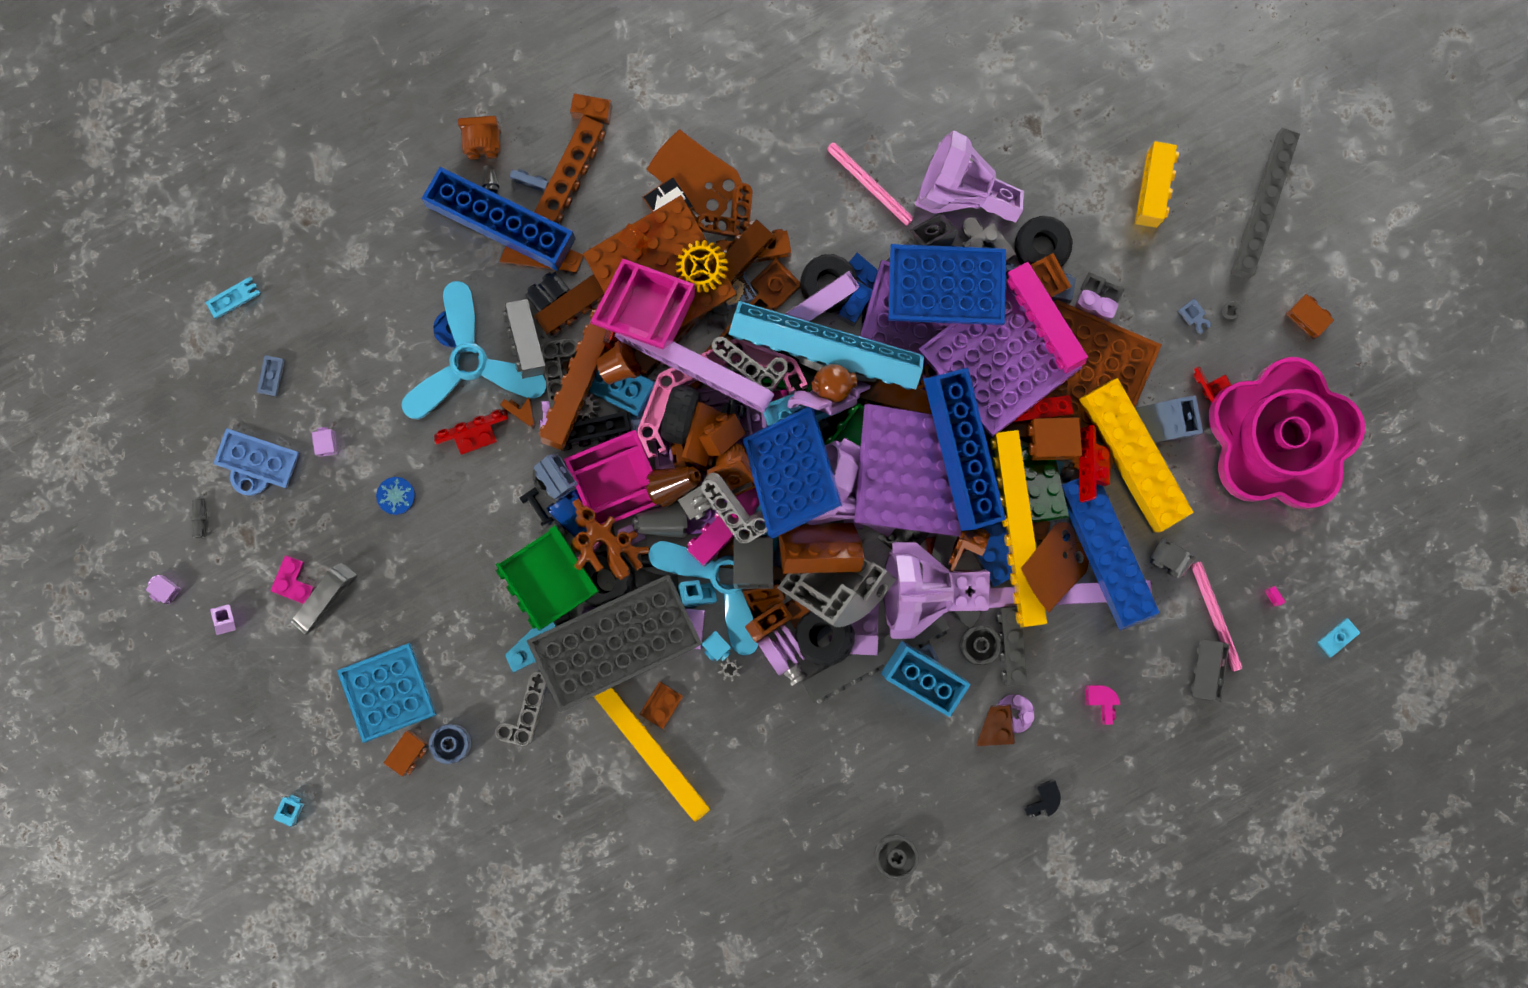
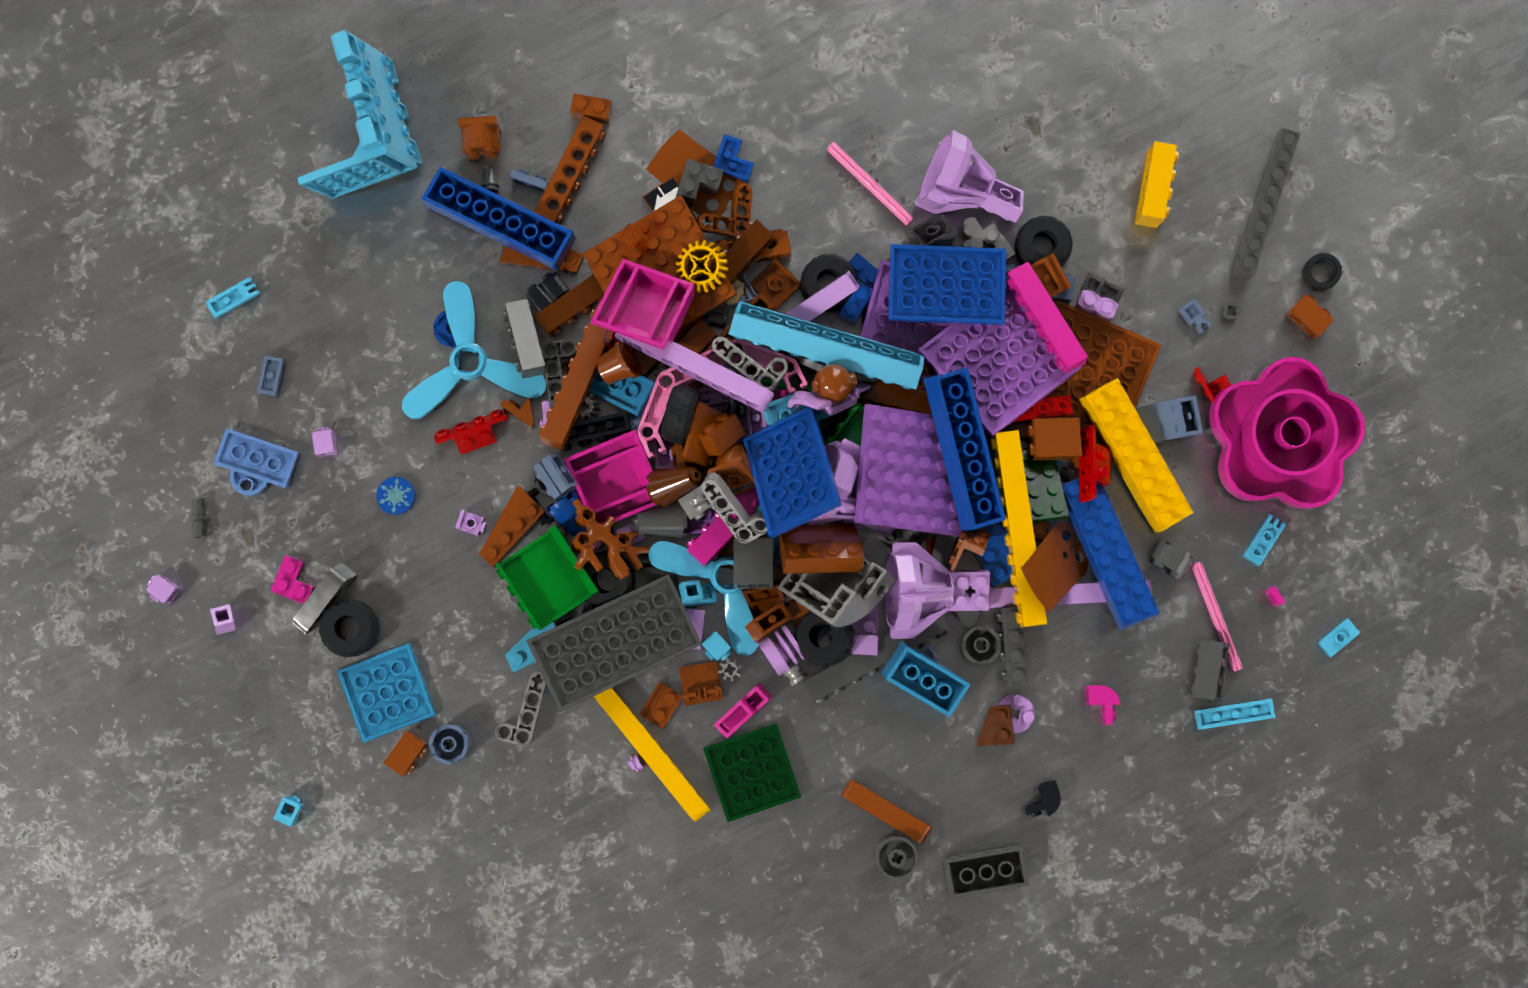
none -> medium azure bracket [297,30,422,199]
none -> black tyre [319,599,379,657]
none -> lavender brick [455,510,487,537]
none -> dark orange wing [479,485,546,567]
none -> lavender plate [628,753,645,772]
none -> dark grey brick [676,159,724,206]
none -> dark orange brick [677,319,718,355]
none -> dark orange hinge [679,661,723,706]
none -> dark green plate [703,723,801,822]
none -> blue plate [713,134,754,182]
none -> dark pink slope [714,683,773,739]
none -> dark orange beam [841,779,932,845]
none -> dark grey brick [942,844,1029,899]
none -> medium azure plate [1194,698,1275,730]
none -> medium azure hinge [1242,512,1287,566]
none -> black tyre [1303,253,1342,291]

